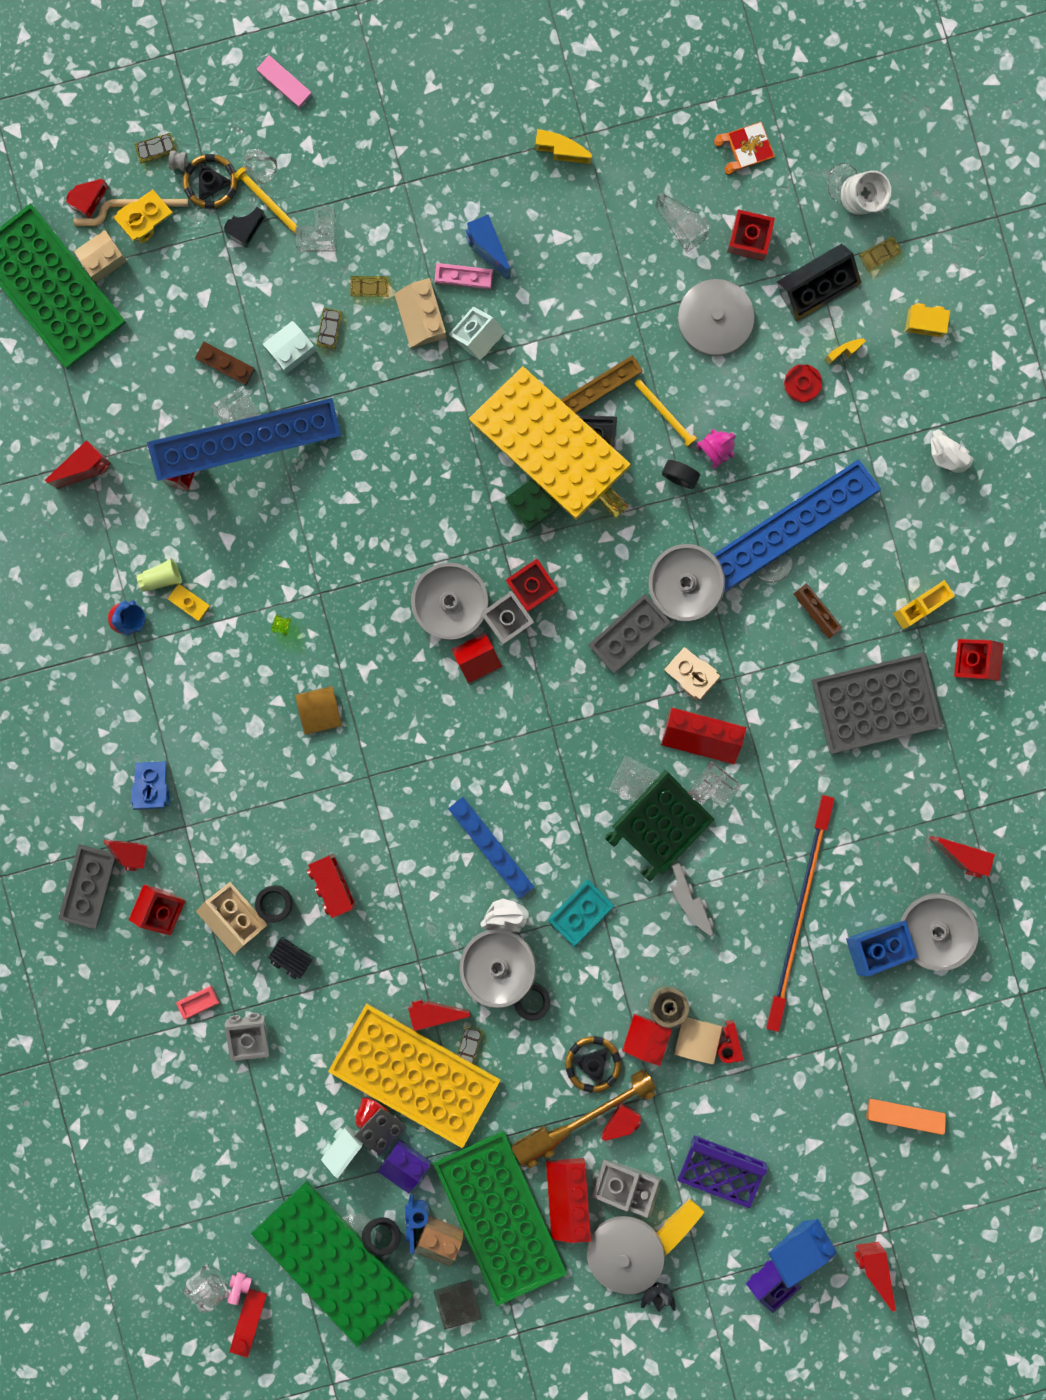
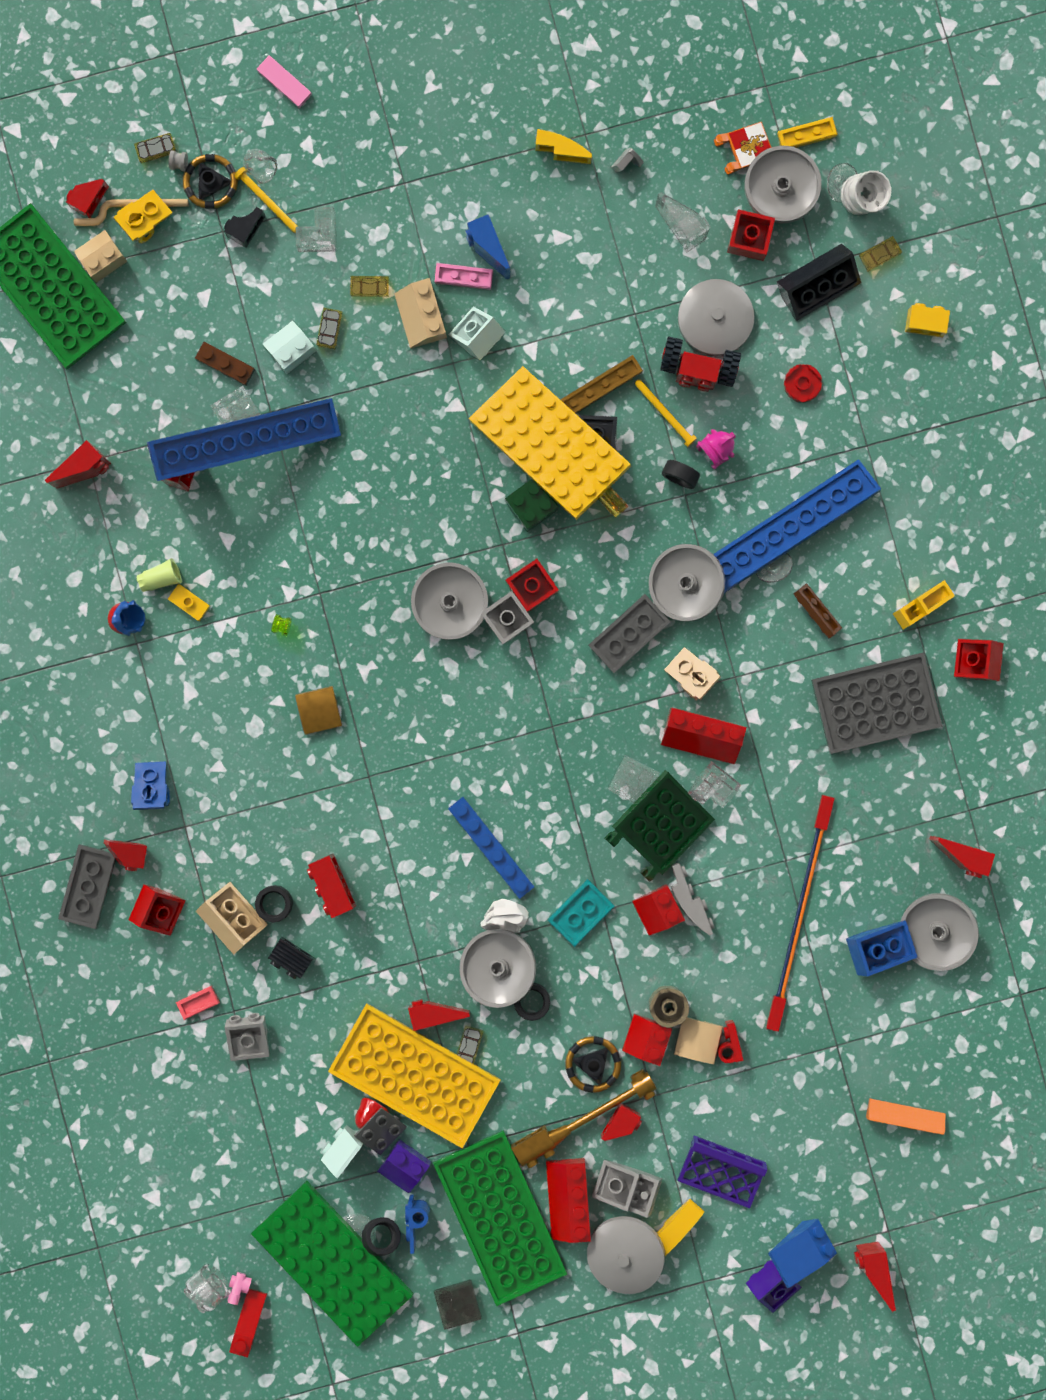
medium nougat slope [414,1216,464,1267] -> none
red slope [451,633,502,683] -> none
black piece [641,1283,676,1312] -> none
yellow slope [824,338,866,365] -> none
white helmet [931,429,973,473] -> none
none -> light grey tile [611,148,644,173]
none -> red slope [632,884,685,935]
none -> brick [660,336,741,392]
none -> light grey dish [744,146,821,223]
none -> yellow tile [777,117,838,148]

